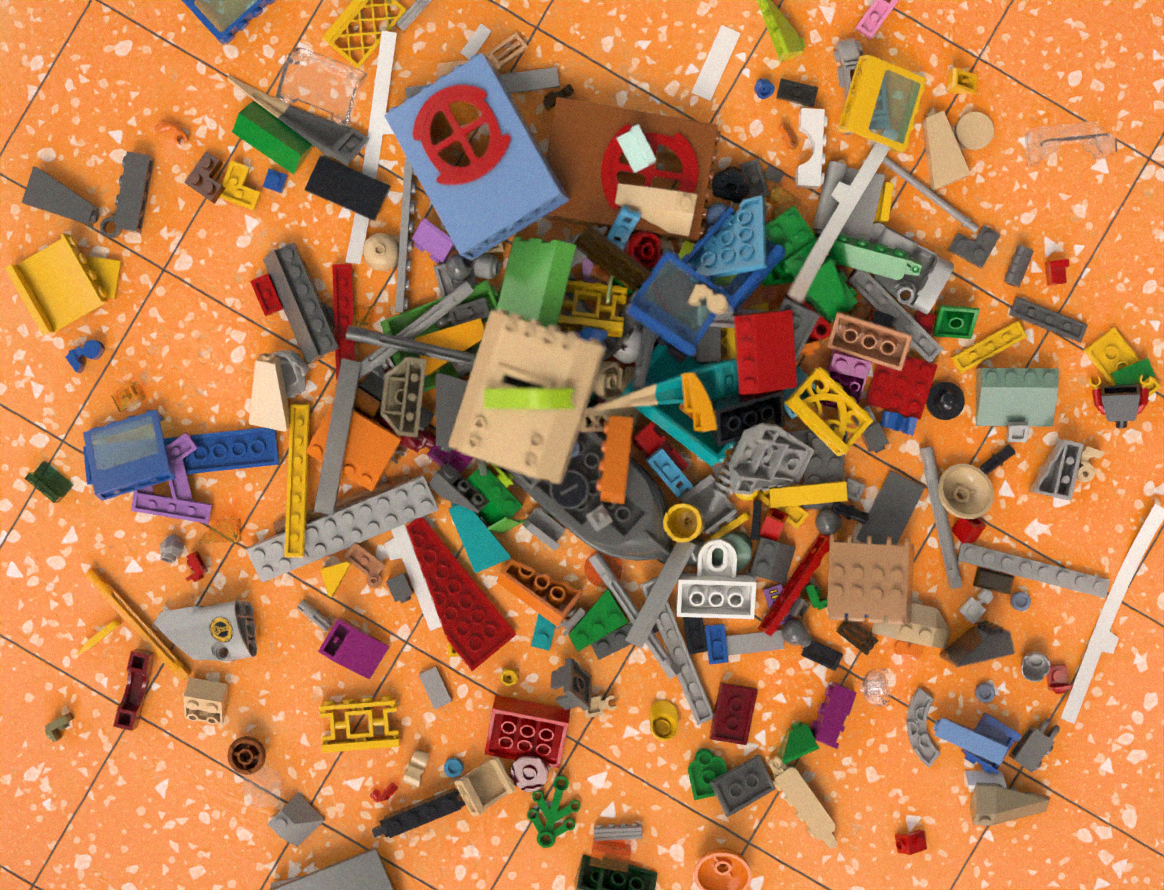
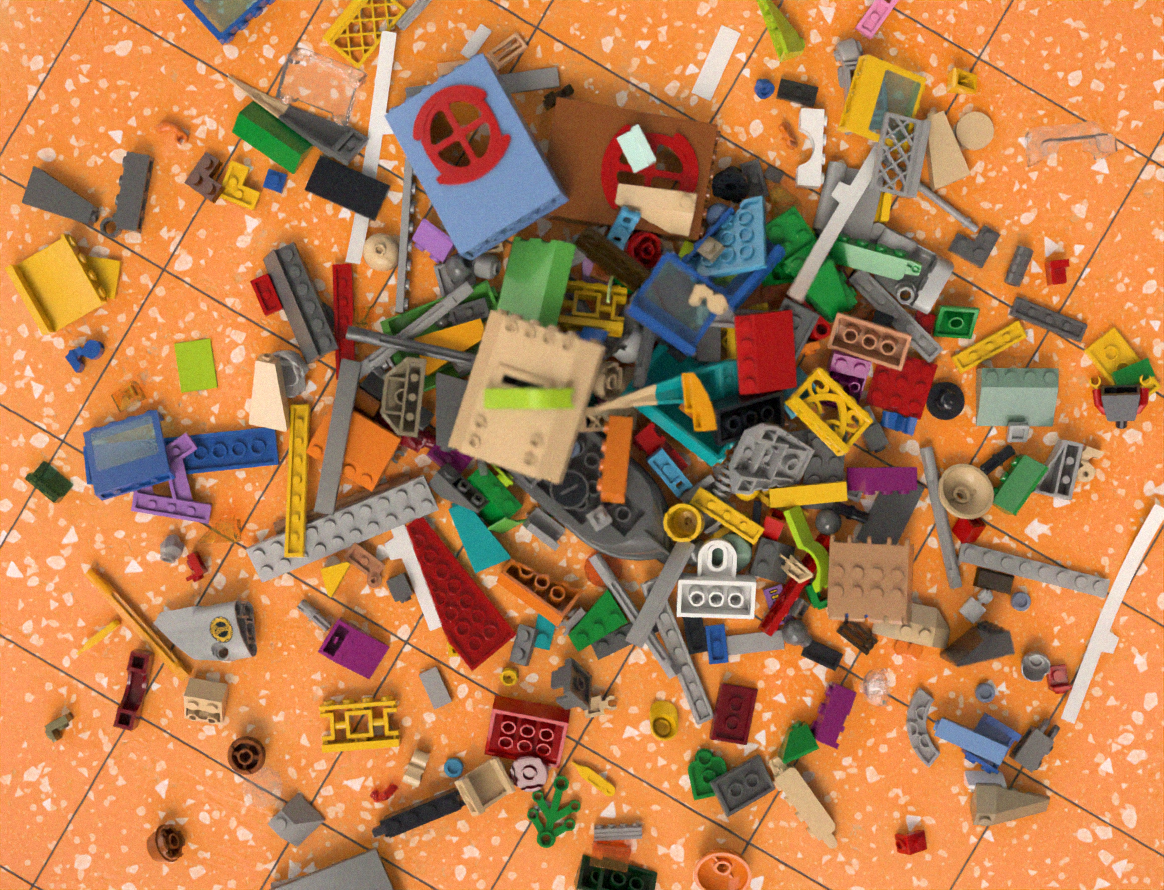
none -> dark orange cone [147,824,185,862]
none -> lime window [174,338,218,393]
none -> dark grey plate [509,624,539,666]
none -> yellow piece [571,761,615,797]
none -> yellow tile [689,486,765,545]
none -> dark tan plate [697,236,725,263]
none -> tan piece [779,554,813,583]
none -> lime piece [783,505,829,593]
none -> magenta wedge [847,467,917,495]
none -> light grey fence [869,112,931,199]
none -> green slope [992,454,1049,516]

